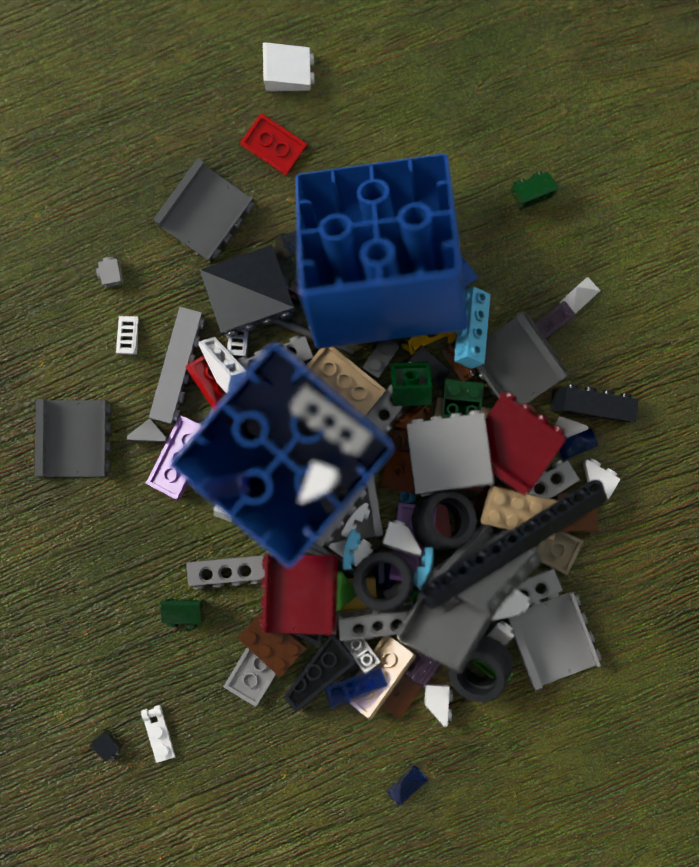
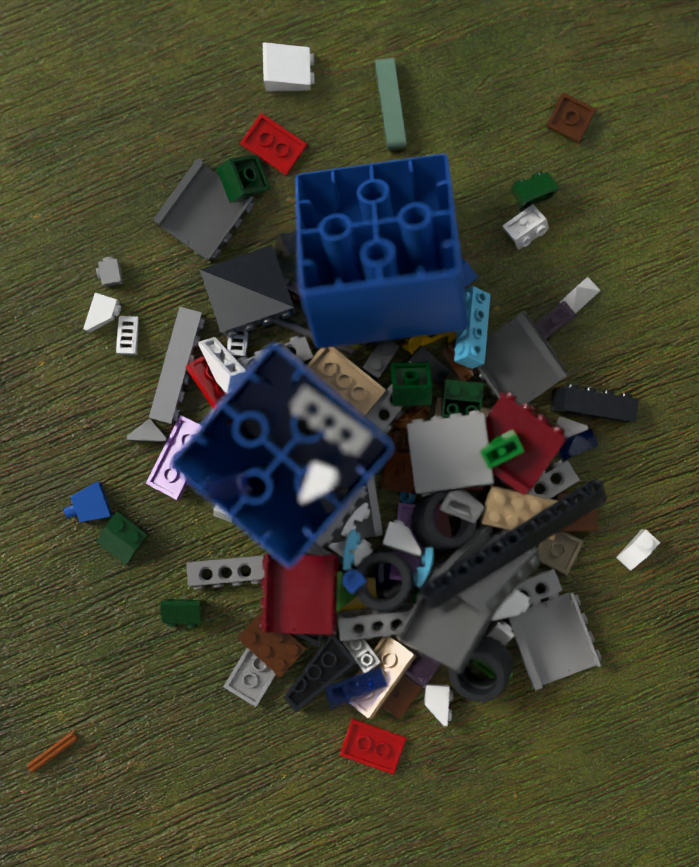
dark grey panel [35,399,111,477] -> none
black brick [89,729,123,762] -> none
white plate [141,705,176,763] -> none
clear blue slope [386,765,428,806] -> none
white slope [582,458,620,499] -> none
none -> dark orange axle [27,732,78,773]
none -> blue torso [64,482,113,522]
none -> white slope [83,293,121,332]
none -> dark green slope [96,511,150,565]
none -> dark green slope [216,154,271,203]
none -> red tile [339,718,407,775]
none -> blue tile [343,570,368,594]
none -> sand green beam [375,58,407,151]
none -> light grey slope [440,489,484,523]
none -> green slope [480,430,524,469]
none -> white bracket [502,204,549,250]
none -> reddish brown plate [545,92,596,144]
none -> white slope [616,529,660,571]

